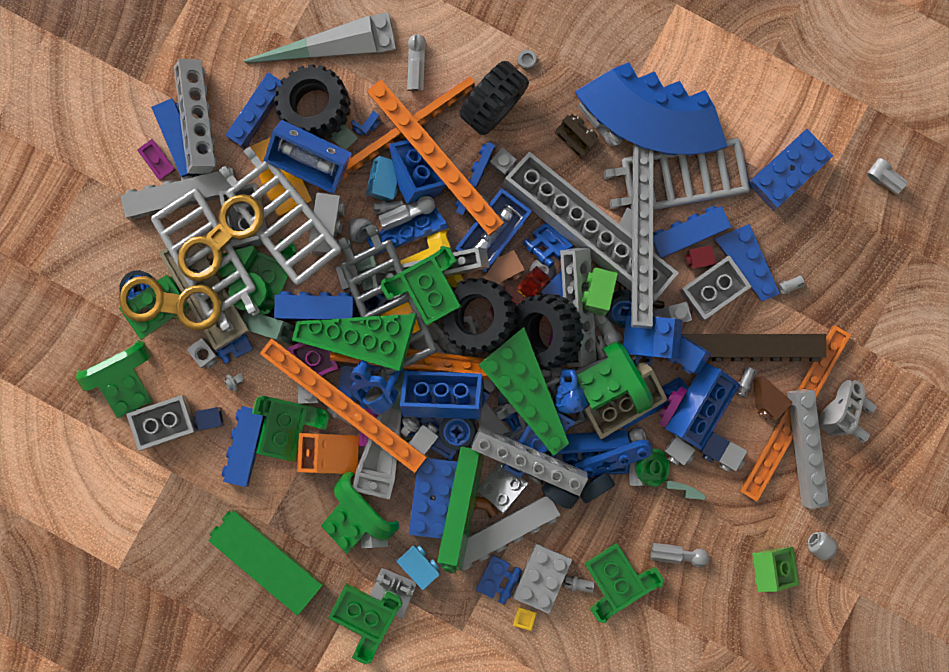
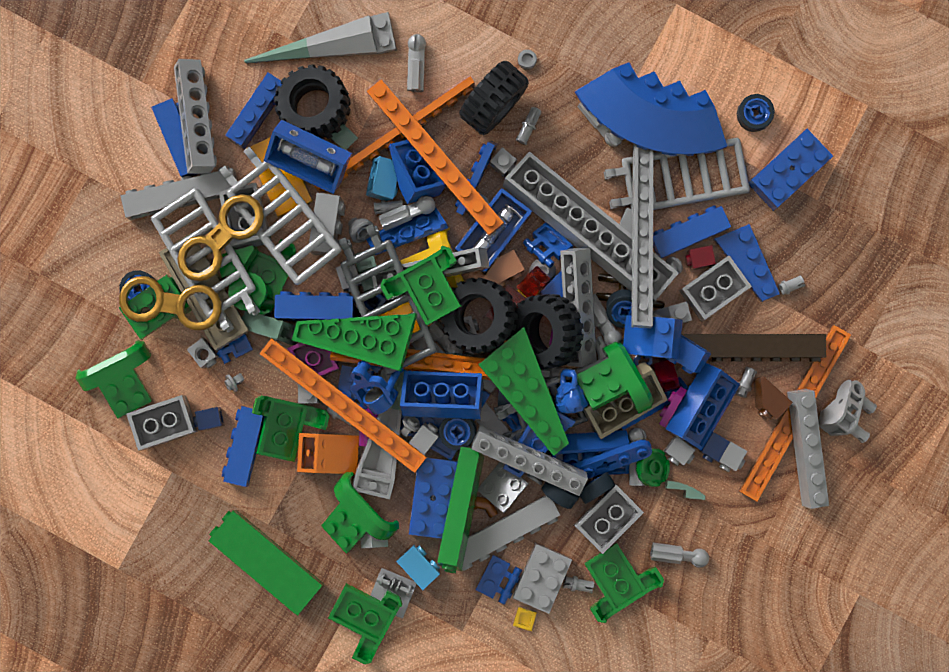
magenta plate [137,139,176,181] -> none
blue bracket [351,111,381,137] -> none
dark brown brick [555,114,599,159] -> none
bright green slope [582,268,618,317] -> none
bright green slope [752,547,799,592] -> none
light grey head [808,532,837,561] -> none
light grey piece [867,158,908,195] -> none
none -> light grey axle [516,107,541,145]
none -> light grey brick [574,484,644,554]
none -> dark red brick [653,360,680,392]
none -> light grey plate [666,257,683,274]
none -> wheel [736,94,775,132]

